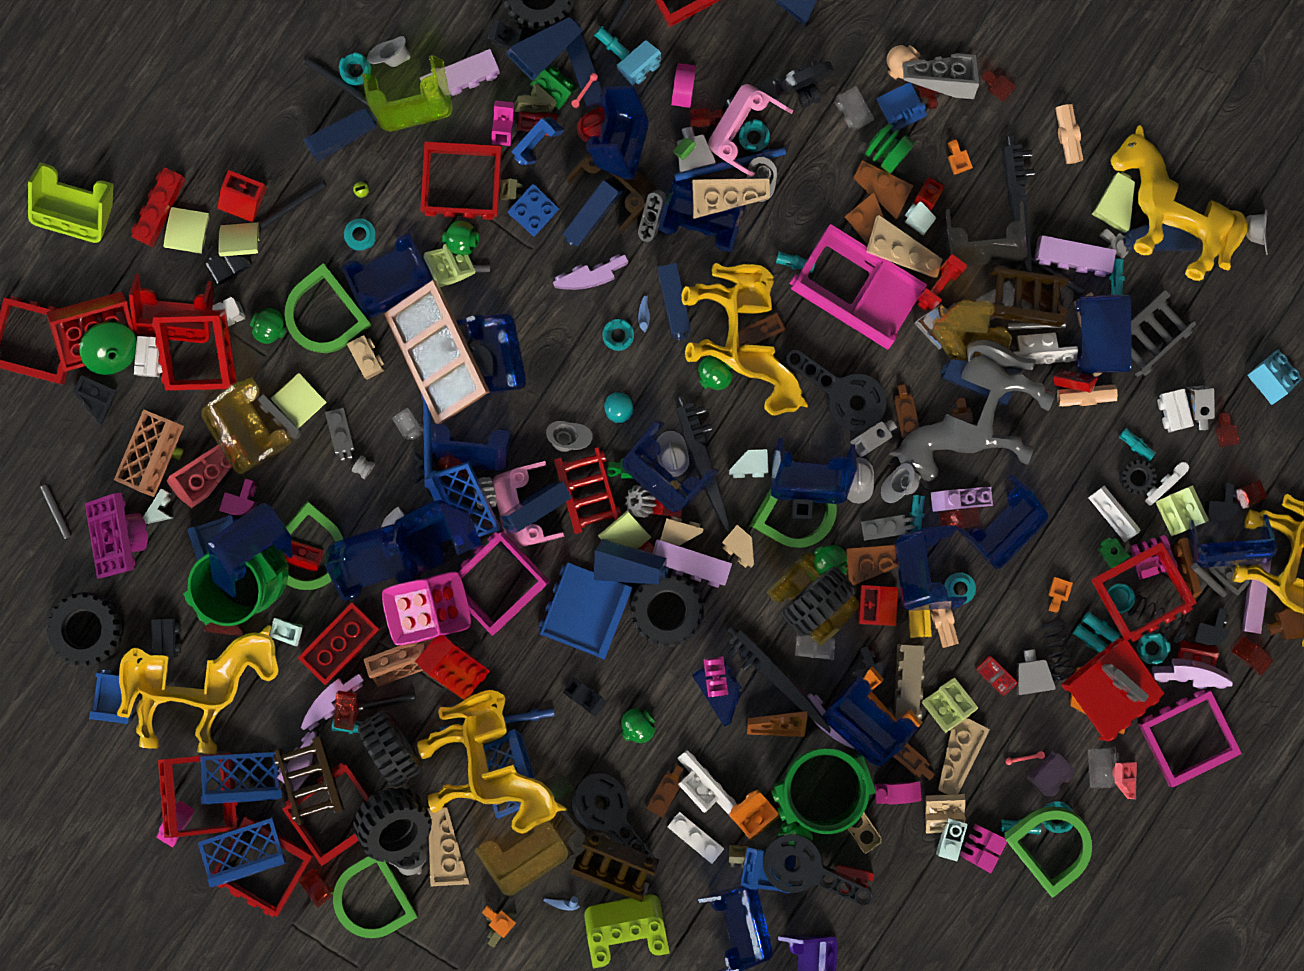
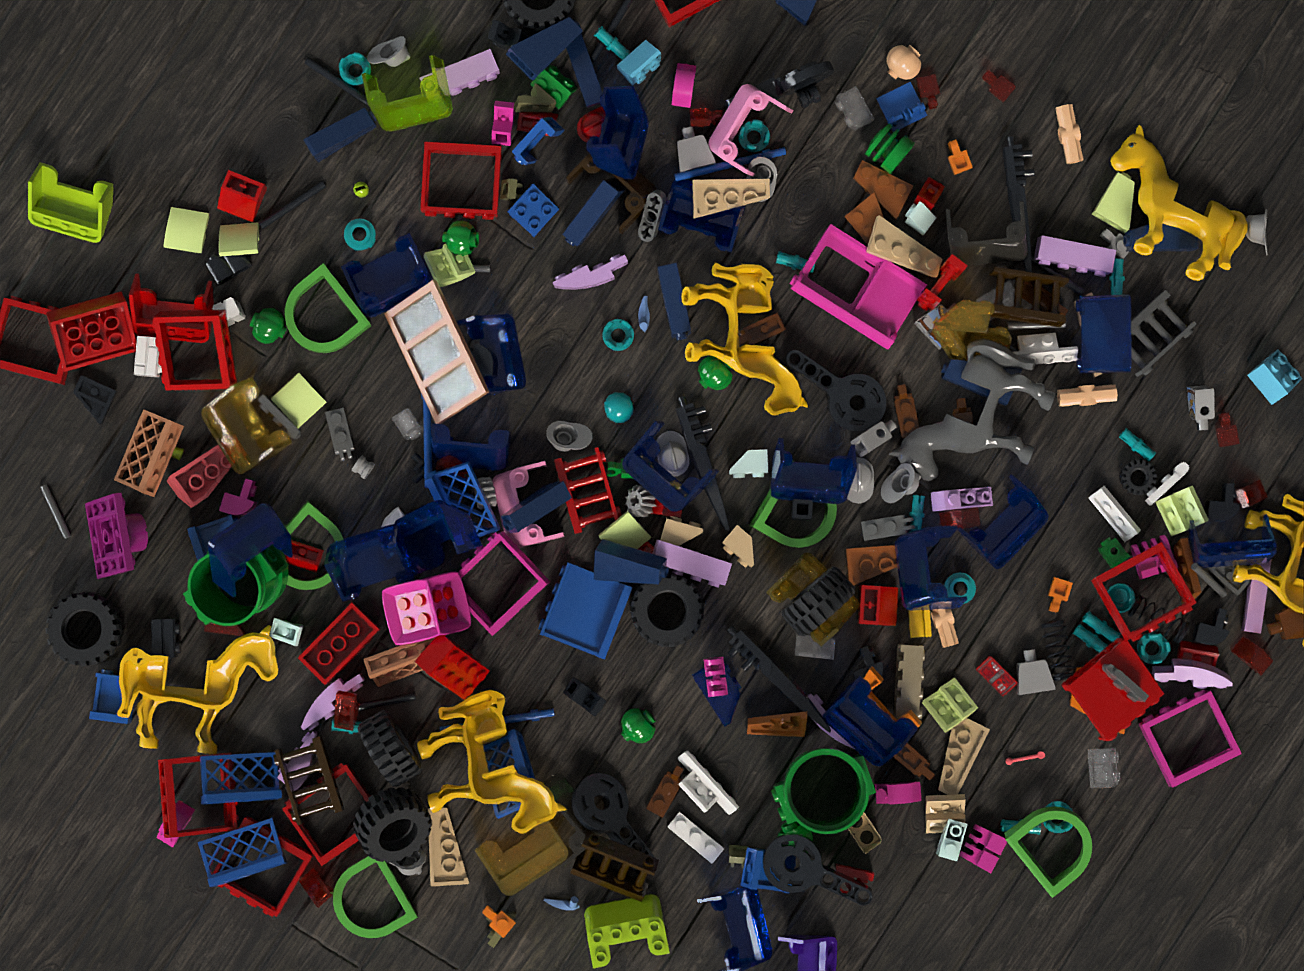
green dish [79,321,137,375] -> none
red brick [131,167,186,247] -> none
light aqua slope [143,489,173,524] -> none
tan brick [347,335,384,380] -> none
coral hinge [572,73,598,108] -> none
bright green slope [673,138,696,161] -> none
orange bracket [729,790,780,841] -> none
green plant [813,545,848,576] -> none
light grey wedge [902,53,979,99] -> none
clear purple brick [1026,751,1075,797] -> none
red slope [1053,370,1098,393] -> none
coral wing [1113,762,1137,799] -> none
white brick [1158,389,1194,432] -> none

